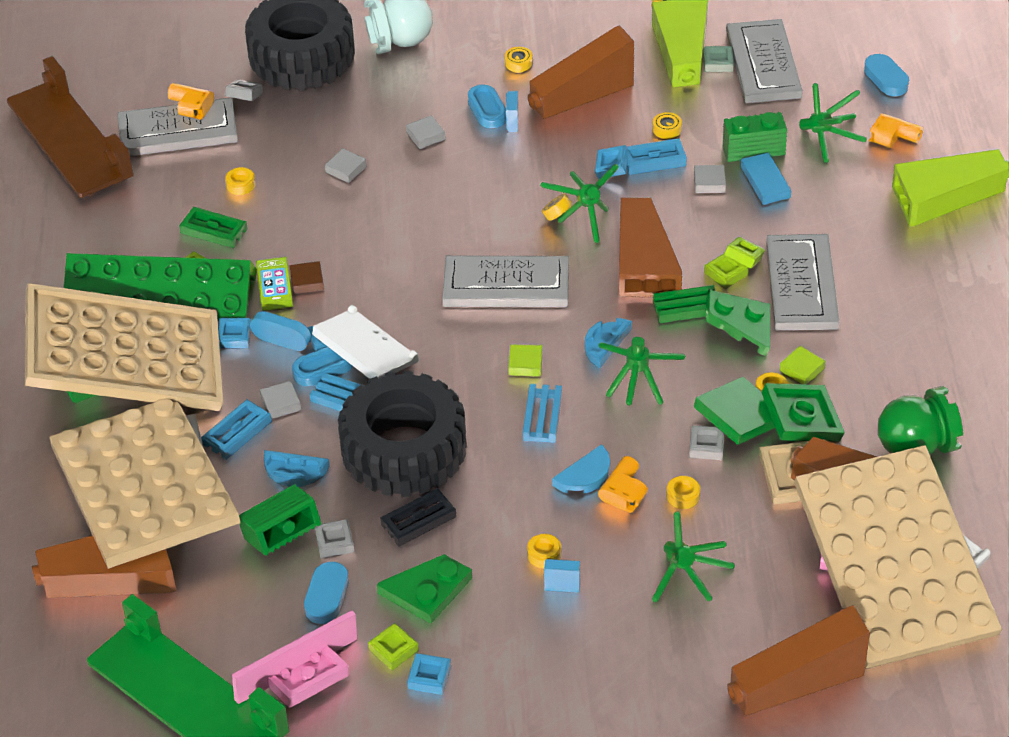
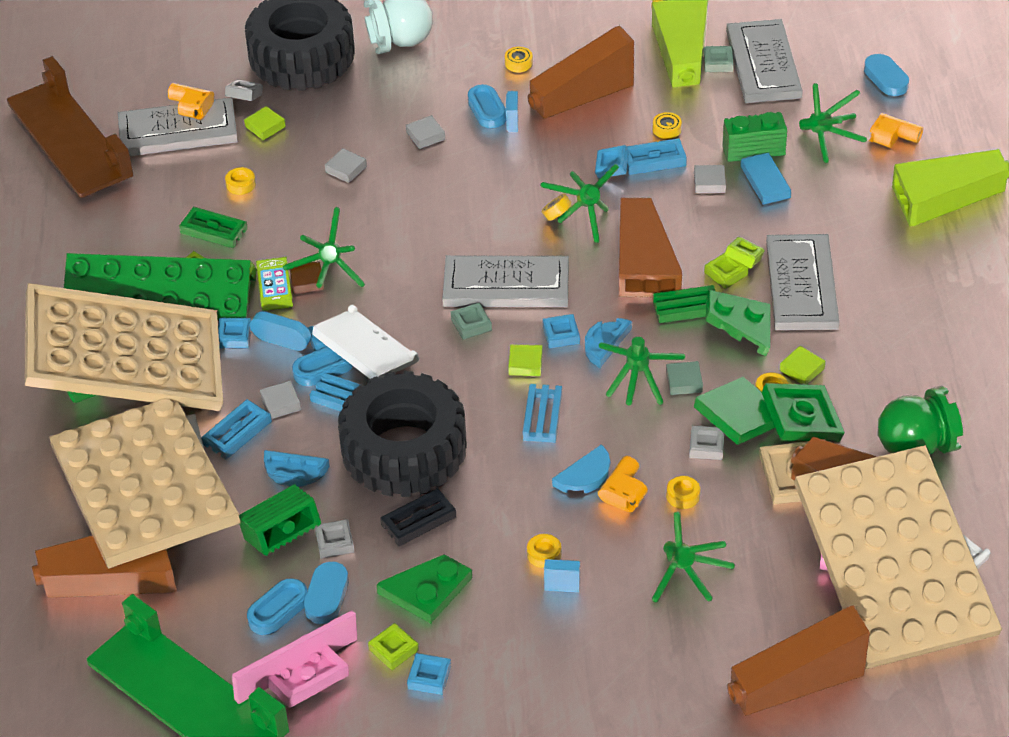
none -> lime tile [244,106,286,141]
none -> dark azure tile [247,579,307,635]
none -> green plant [283,207,365,288]
none -> sand green tile [451,302,492,340]
none -> dark azure tile [543,314,580,349]
none -> sand green tile [666,361,703,395]

